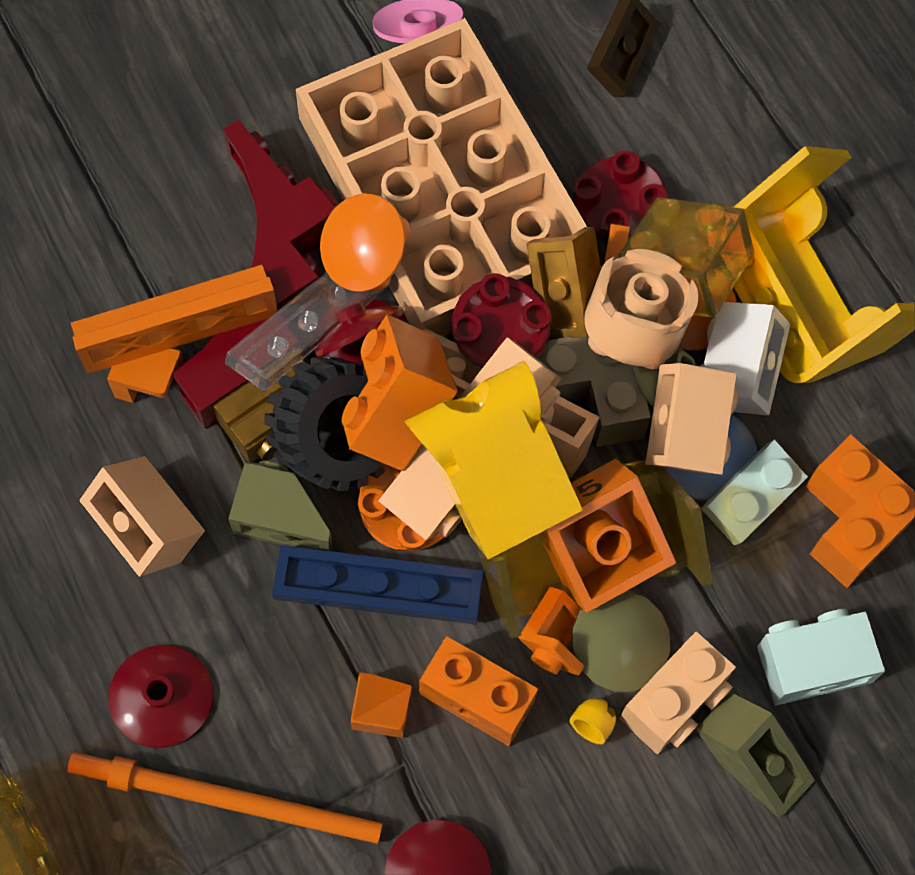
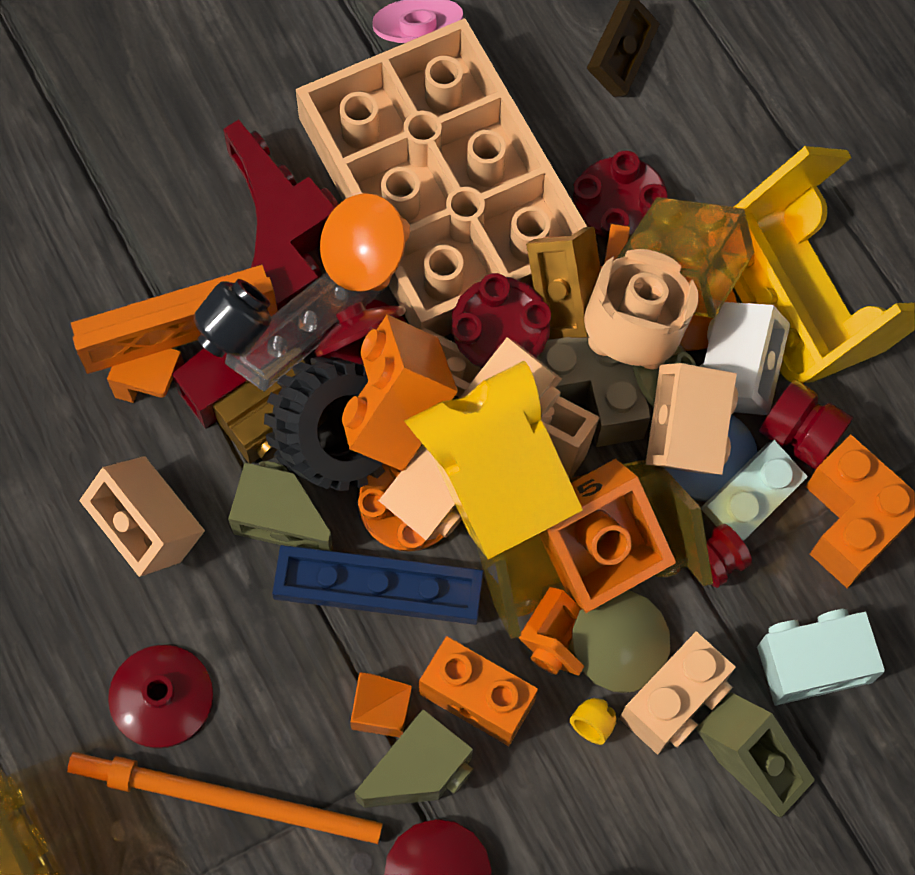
none -> black head [194,279,271,357]
none -> olive slope [354,709,474,808]
none -> dark red wheel [688,524,752,588]
none -> dark red wheel [759,379,854,470]

